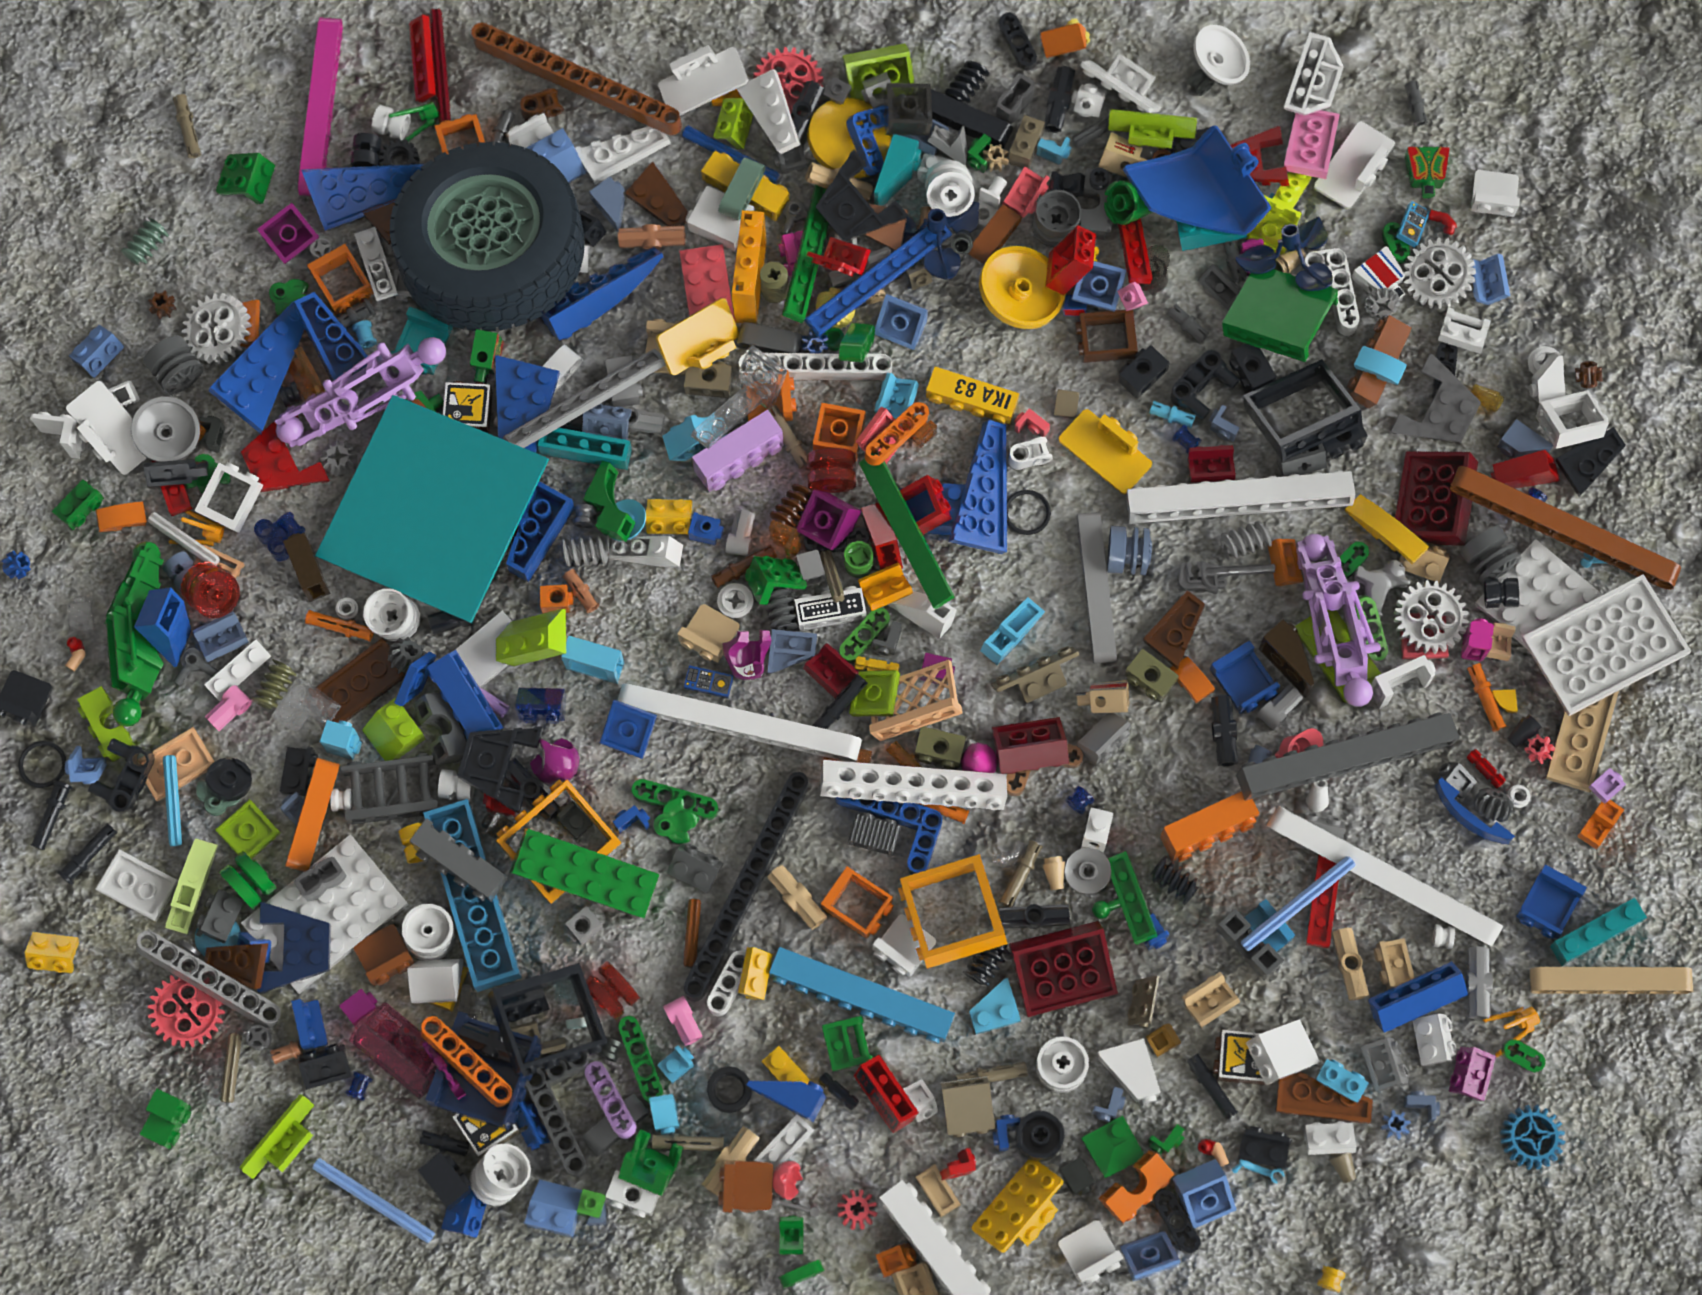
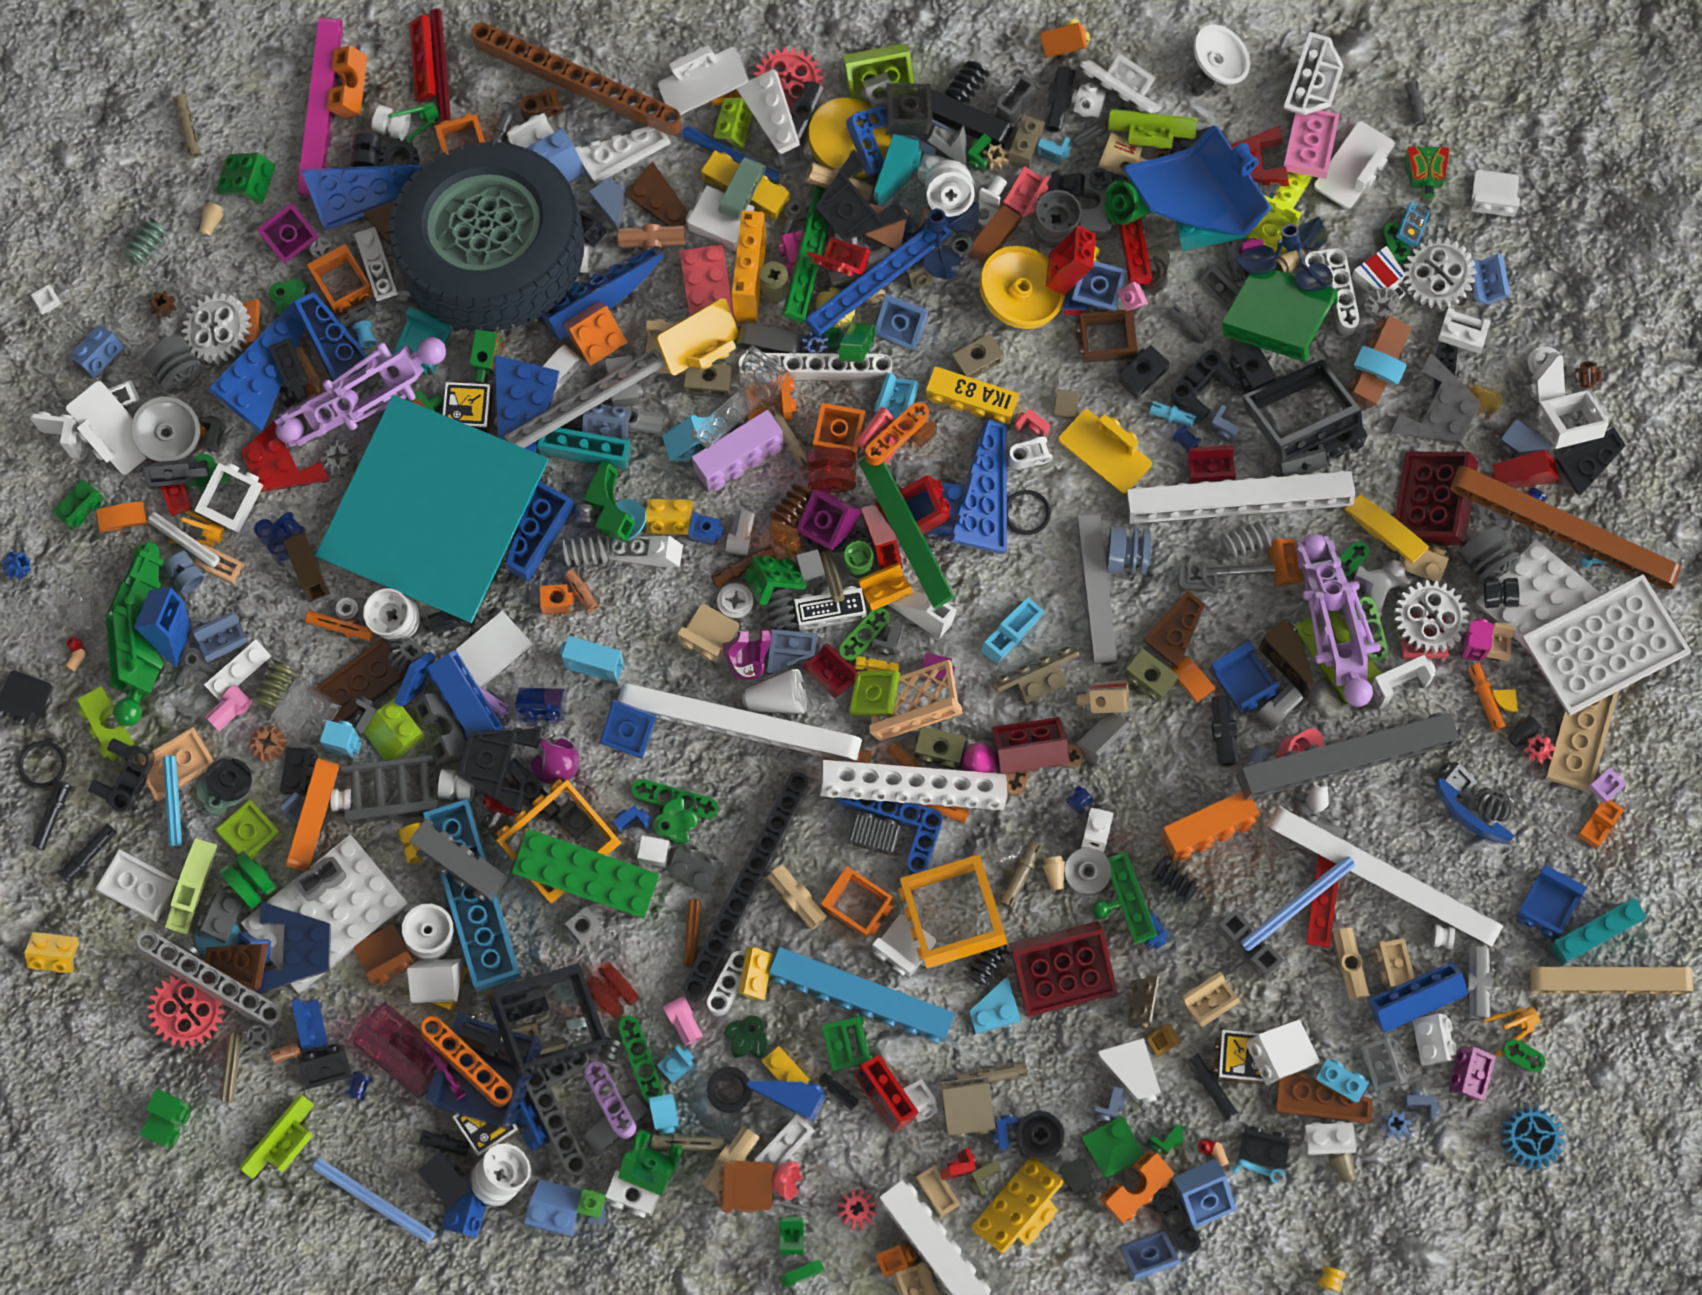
medium blue bracket [65,746,107,784] -> none
clear red wheel [181,562,240,619] -> none
magenta brick [339,988,379,1028] -> none
lime slope [496,609,566,666] -> none
tile [684,665,734,698] -> none
black pin [812,674,868,730] -> none
flat silver bracket [822,77,852,105] -> none
black beam [999,12,1037,71] -> none
black piece [999,904,1070,929] -> none
white wheel [1036,1037,1089,1093] -> none
white bracket [1058,1220,1124,1285] -> none
dark azure panel [1244,899,1295,952] -> none
red arm [1428,209,1457,235] -> none
red axle [1467,749,1506,788] -> none
white plate [1507,785,1530,808] -> none
none -> white tile [31,284,61,315]
none -> tan cone [198,202,224,237]
none -> nougat gear [249,725,286,762]
none -> black hinge [269,337,308,401]
none -> orange arch [326,45,367,119]
none -> dark grey bracket [352,696,377,734]
none -> orange brick [562,301,628,366]
none -> white brick [634,836,671,868]
none -> dark green plate [724,1015,768,1059]
none -> white cone [742,669,807,714]
none -> dark tan brick [952,333,1004,379]
none -> olive bracket [969,1159,1001,1197]

